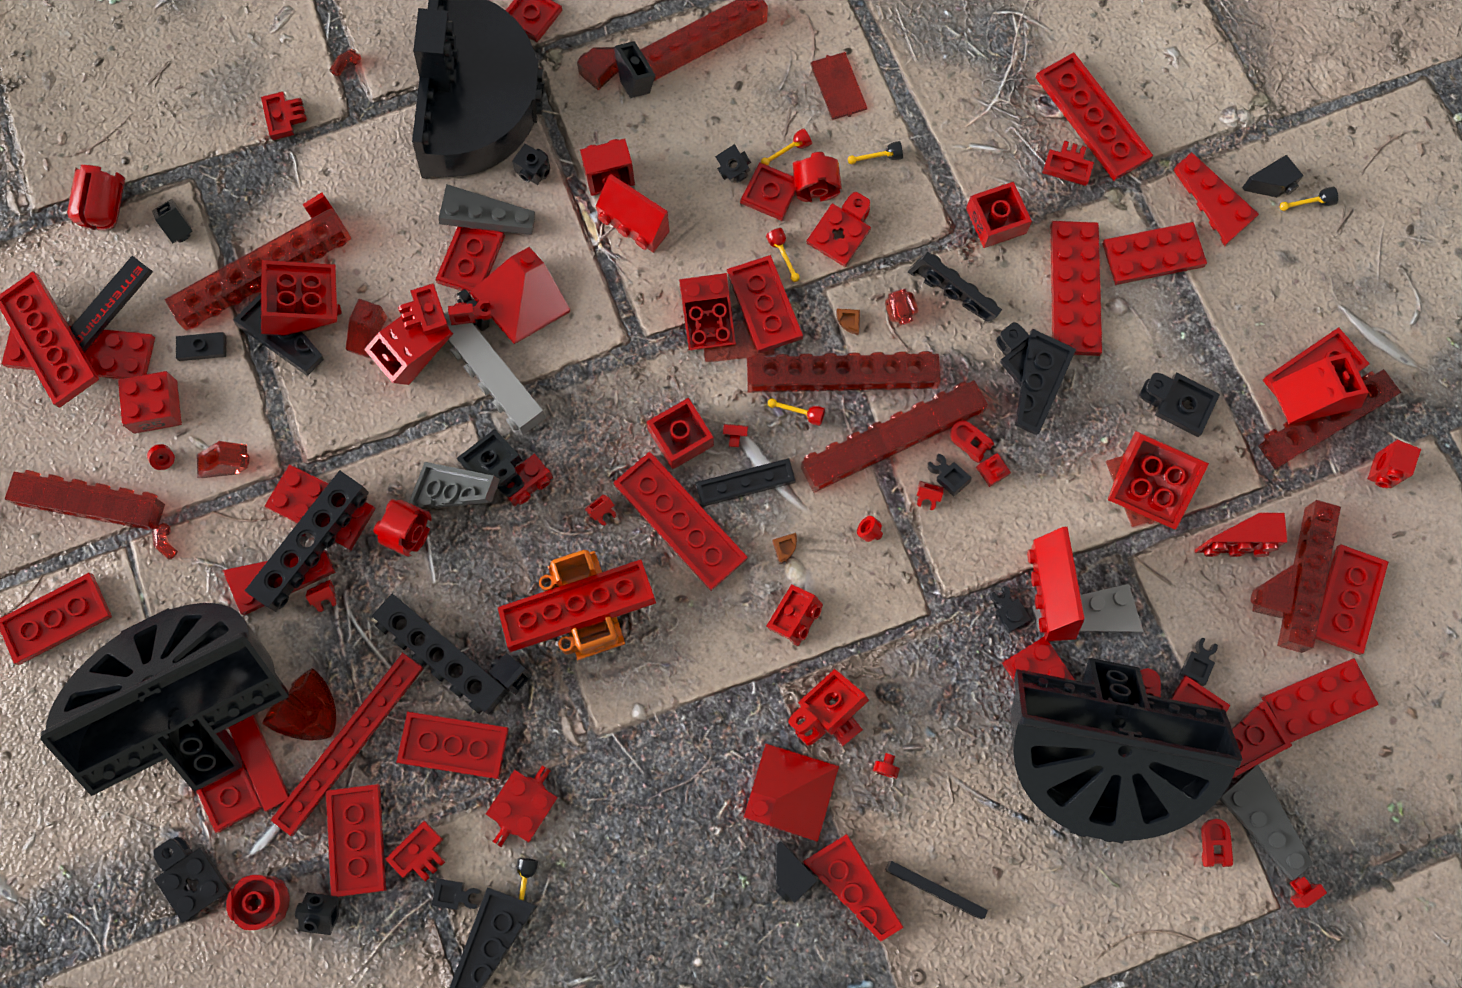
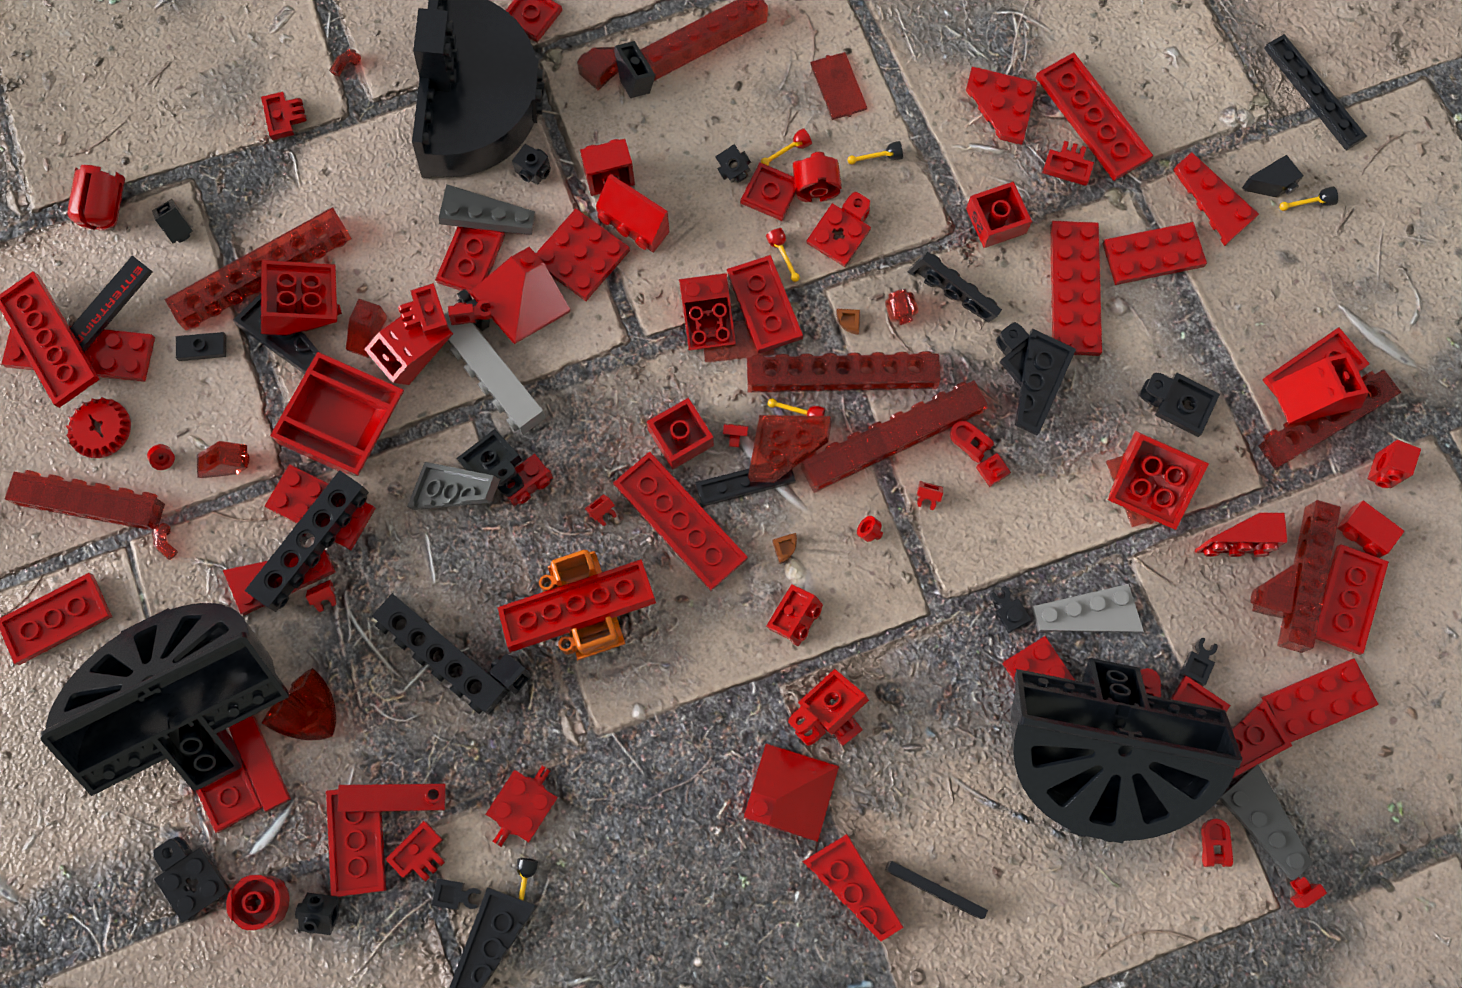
red brick [118,371,182,434] -> none
red plate [270,652,424,836] -> none
red tile [302,192,336,226] -> none
red brick [374,499,432,557] -> none
red plate [396,711,509,780] -> none
black slope [775,841,817,903] -> none
red tile [873,753,900,779] -> none
black plate [927,454,972,497] -> none
slope [1027,526,1085,642] -> none
none -> red gear [66,397,131,458]
none -> red slope [270,352,404,476]
none -> red piece [337,784,445,812]
none -> red plate [536,208,630,301]
none -> clear red plate [748,415,832,482]
none -> red plate [966,66,1038,145]
none -> black tile [1264,34,1367,150]
none -> red brick [1337,500,1405,558]

